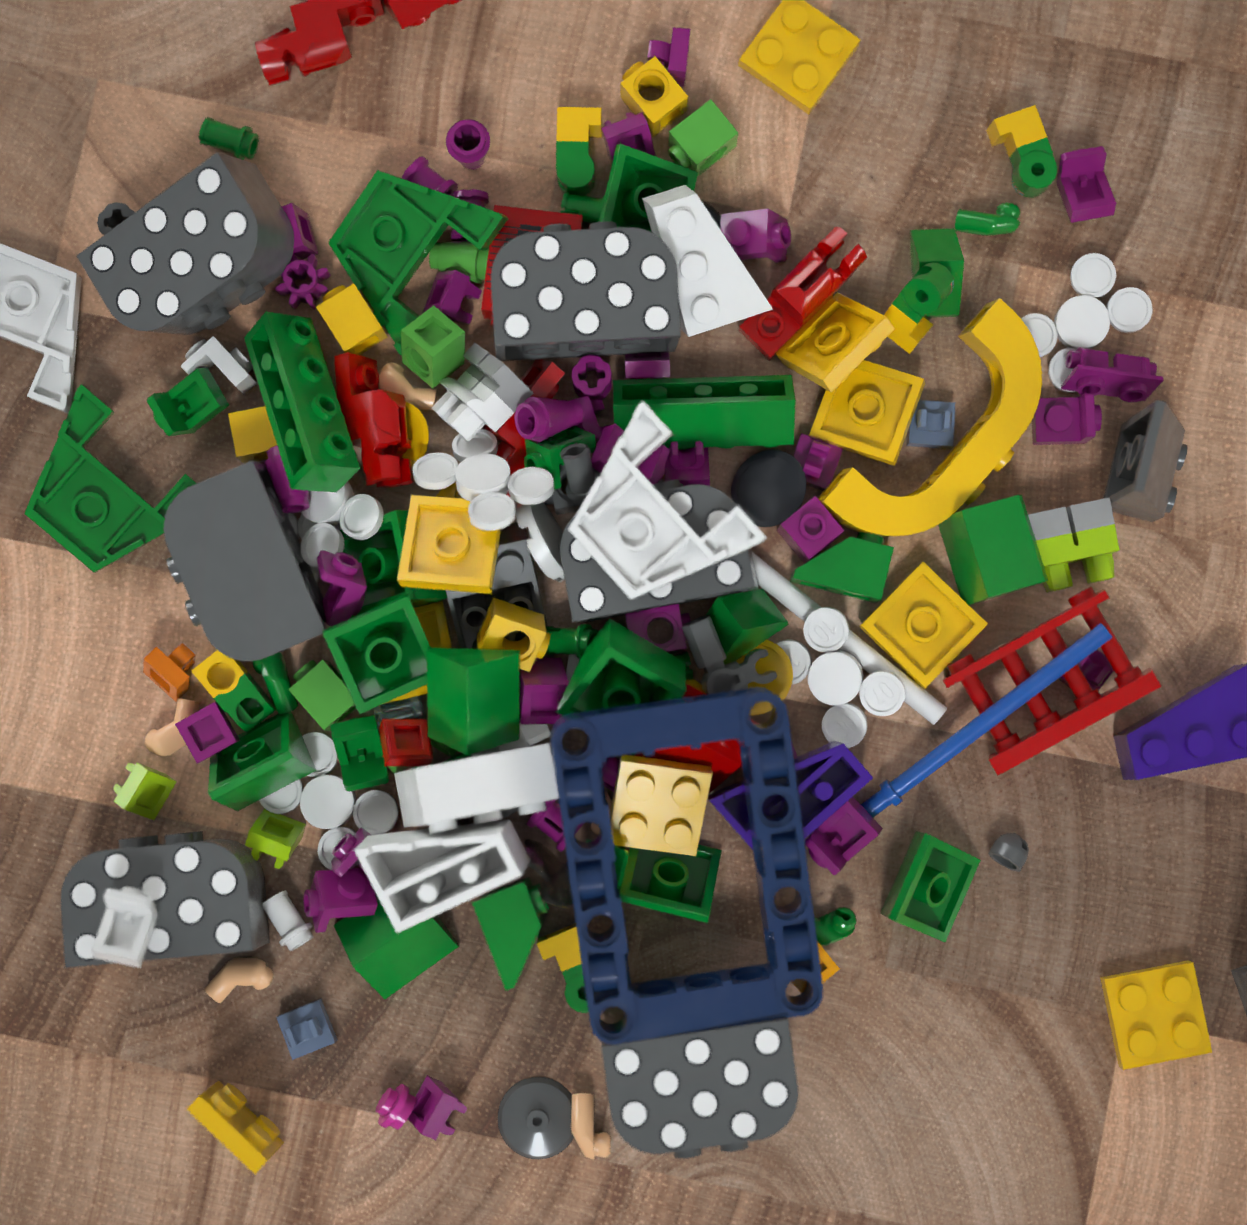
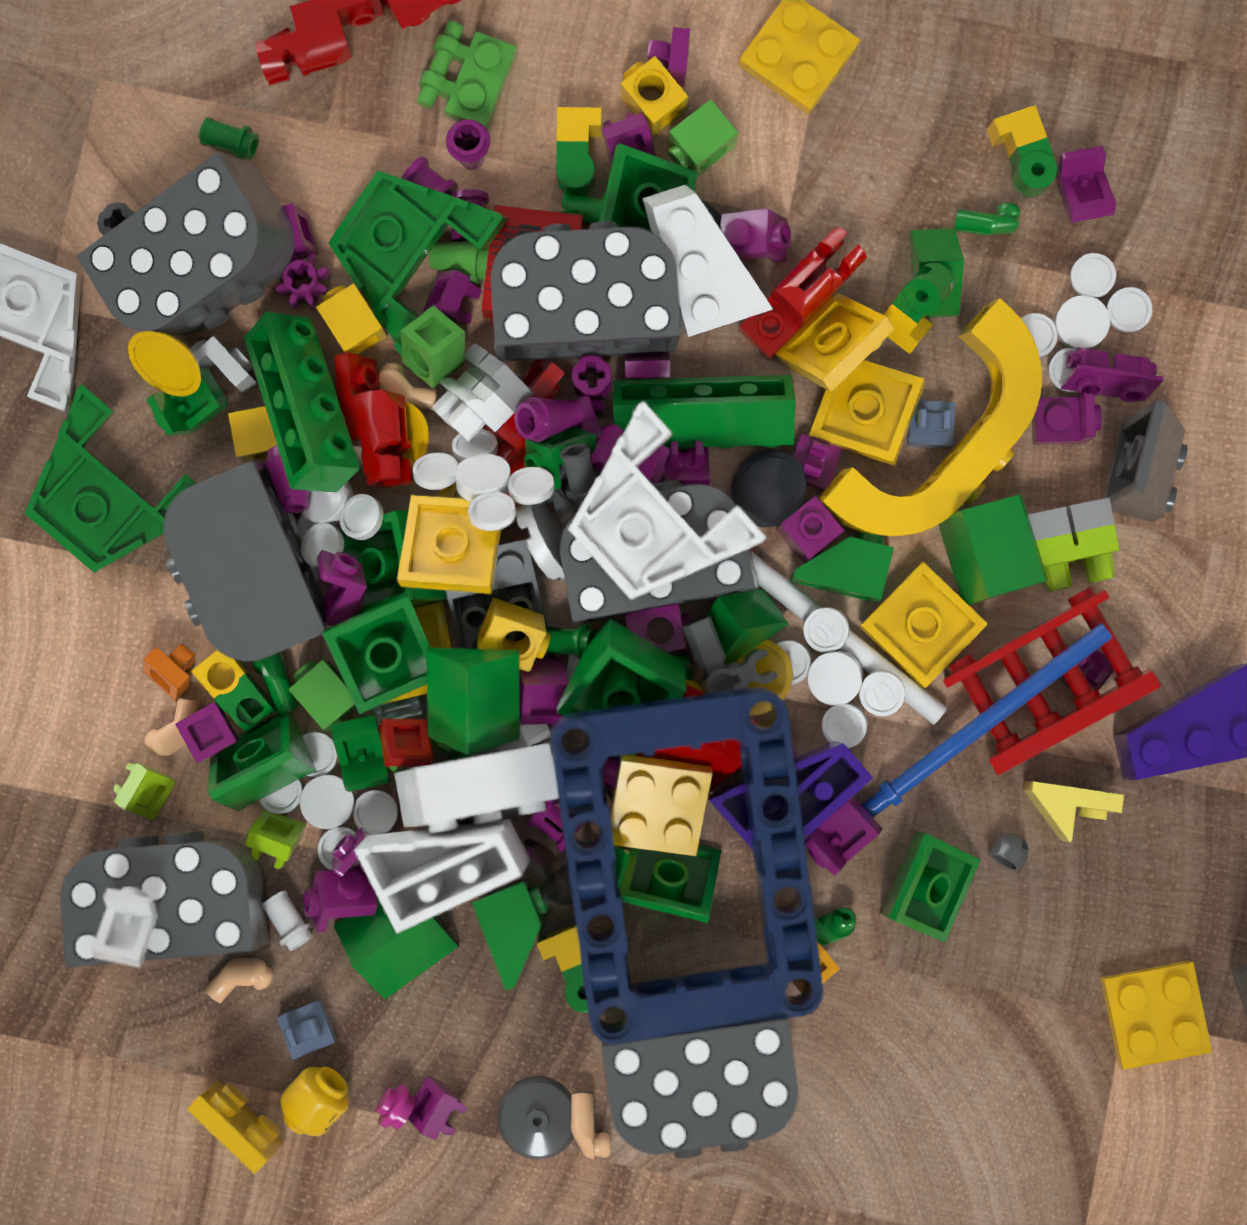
none -> yellow piece [128,331,201,396]
none -> yellow head [280,1067,349,1136]
none -> bright green plate [416,21,518,129]
none -> light yellow slope [1023,781,1124,843]

